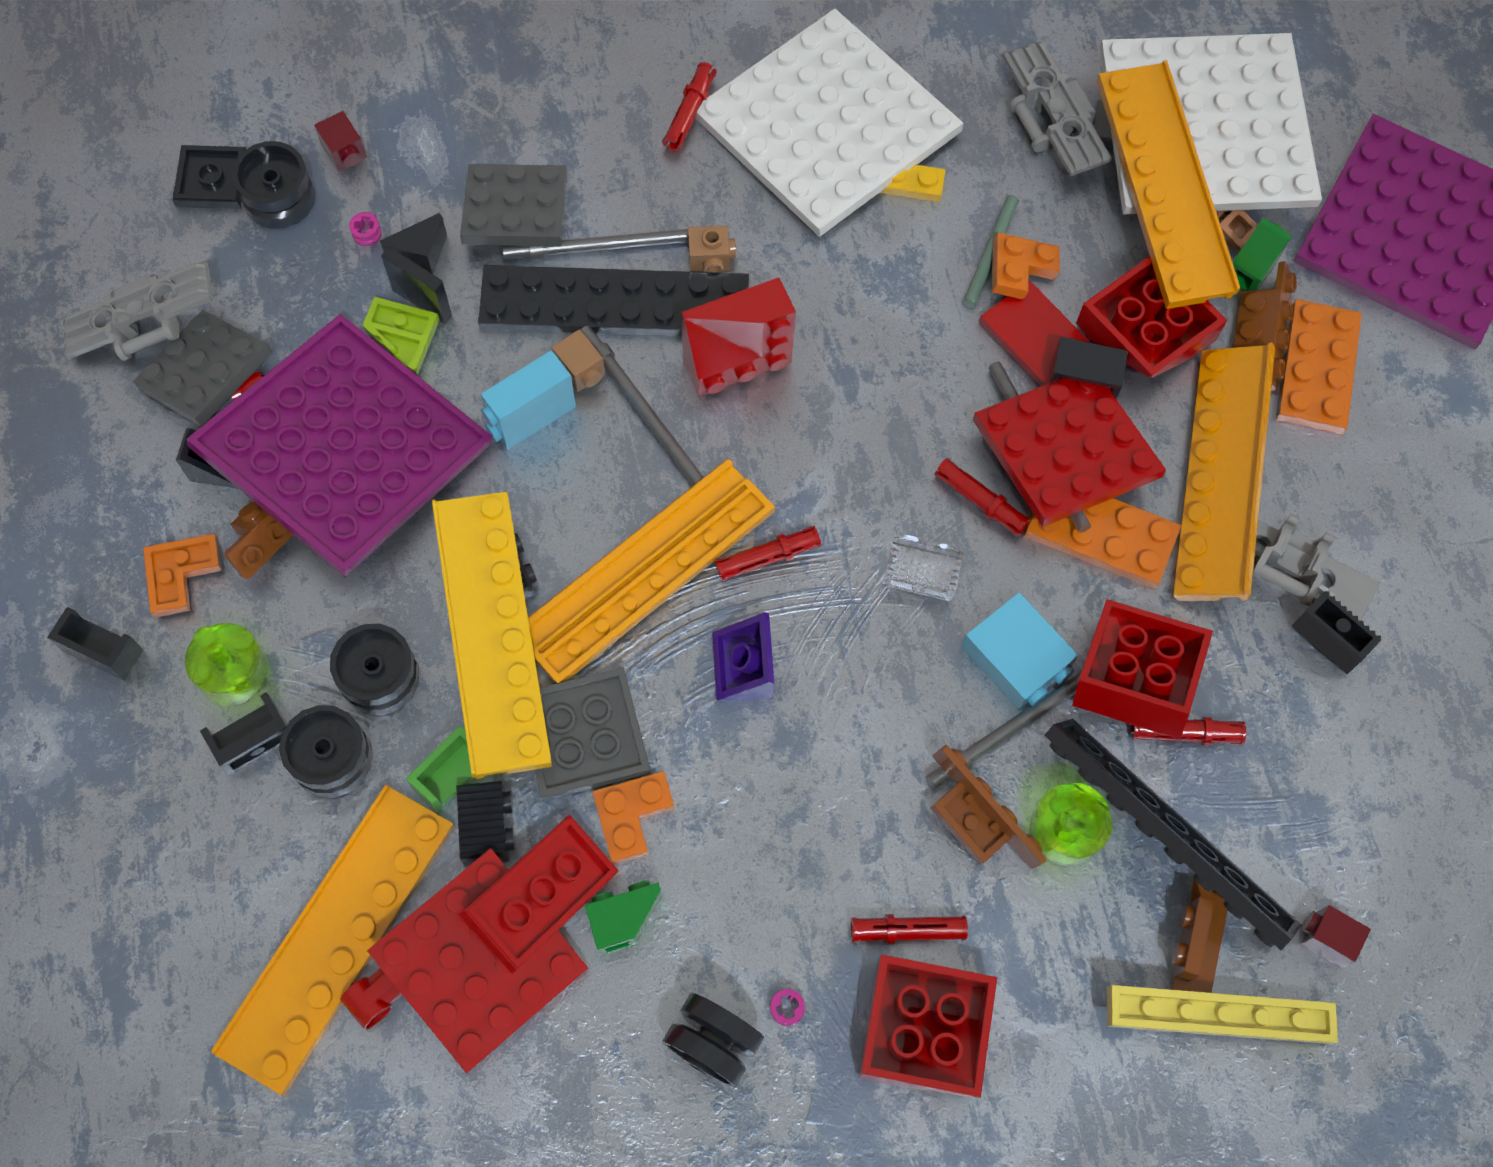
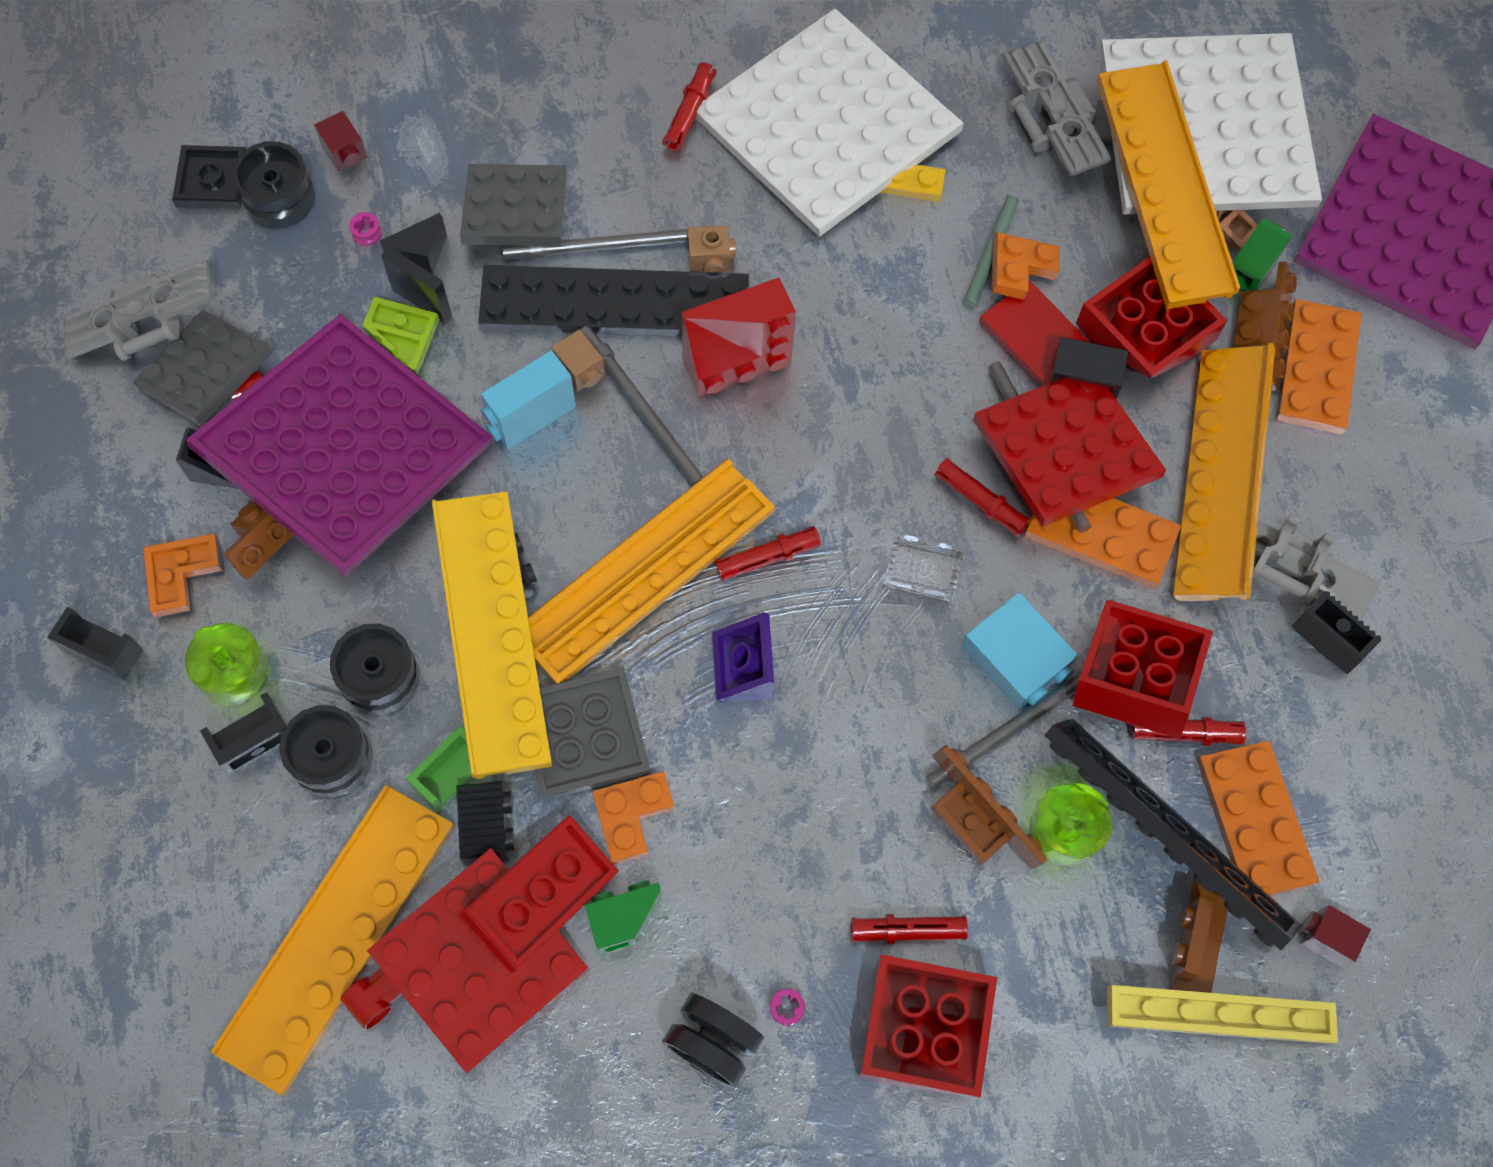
none -> orange plate [1197,740,1320,896]

